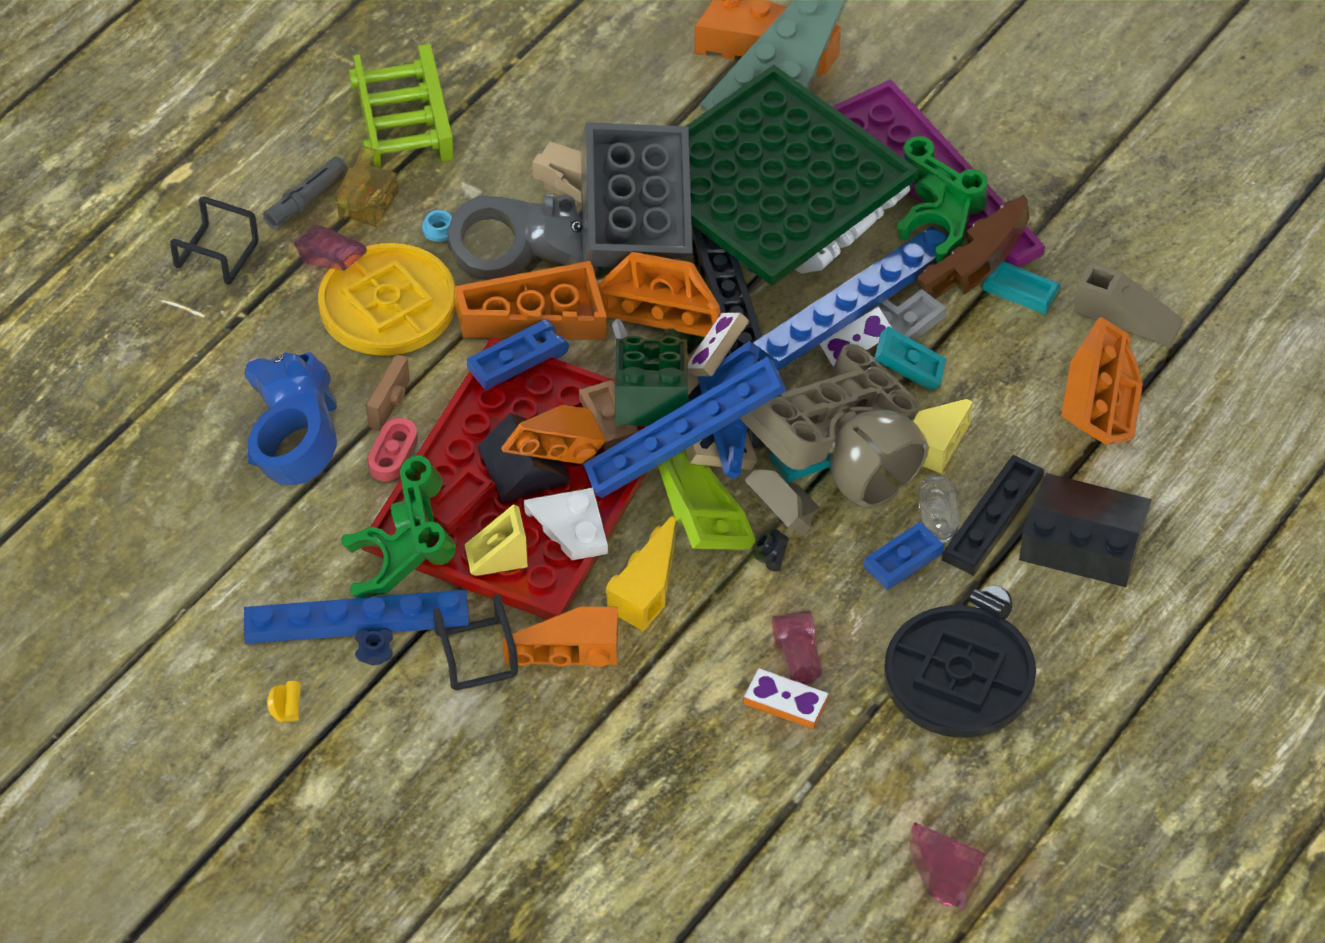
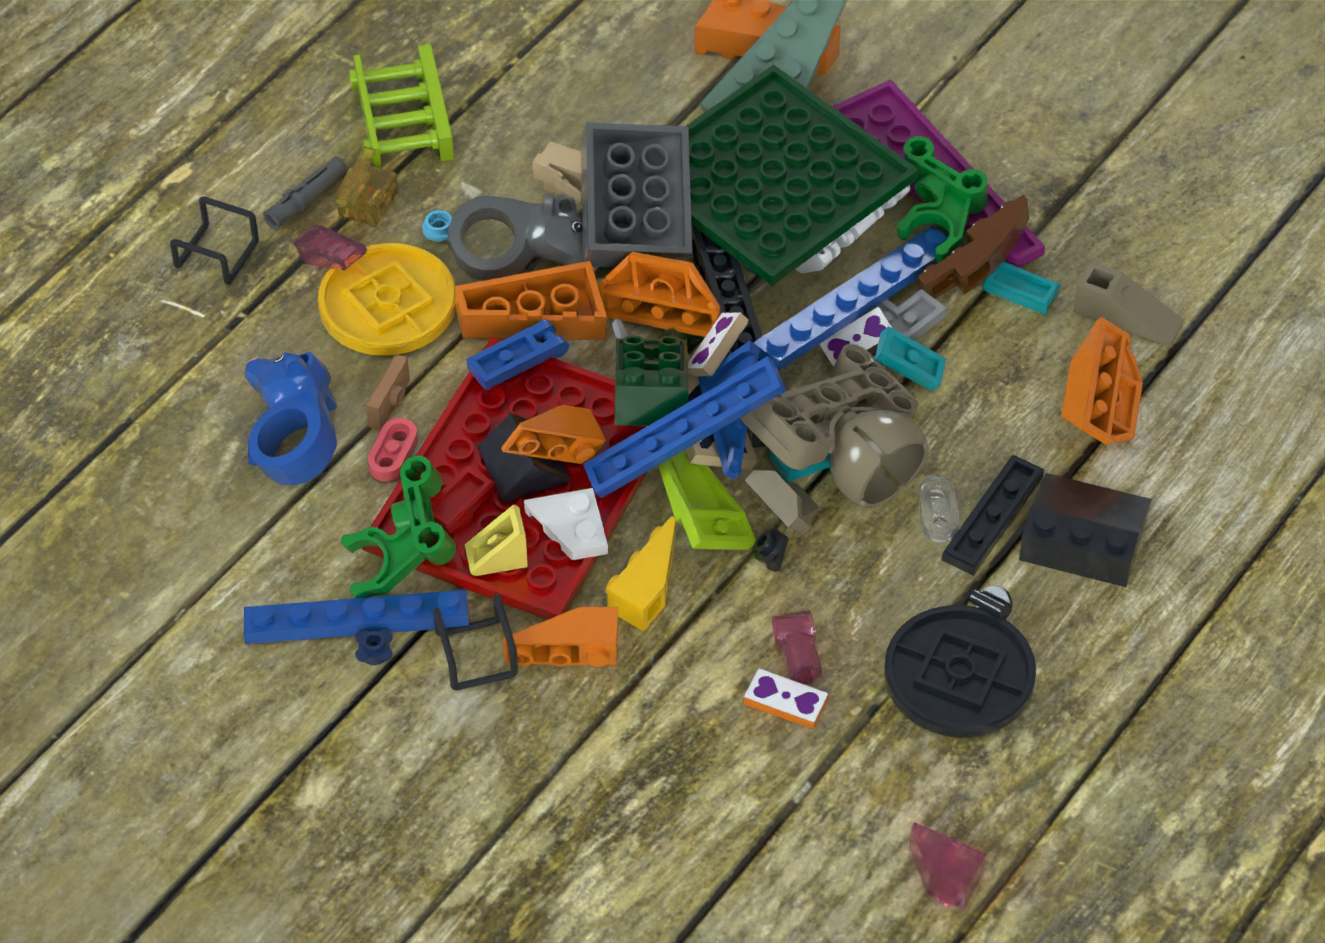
yellow plate [267,681,301,723] -> none
medium nougat plate [579,380,639,451] -> none
blue plate [864,522,944,590] -> none
light yellow slope [913,399,973,473] -> none

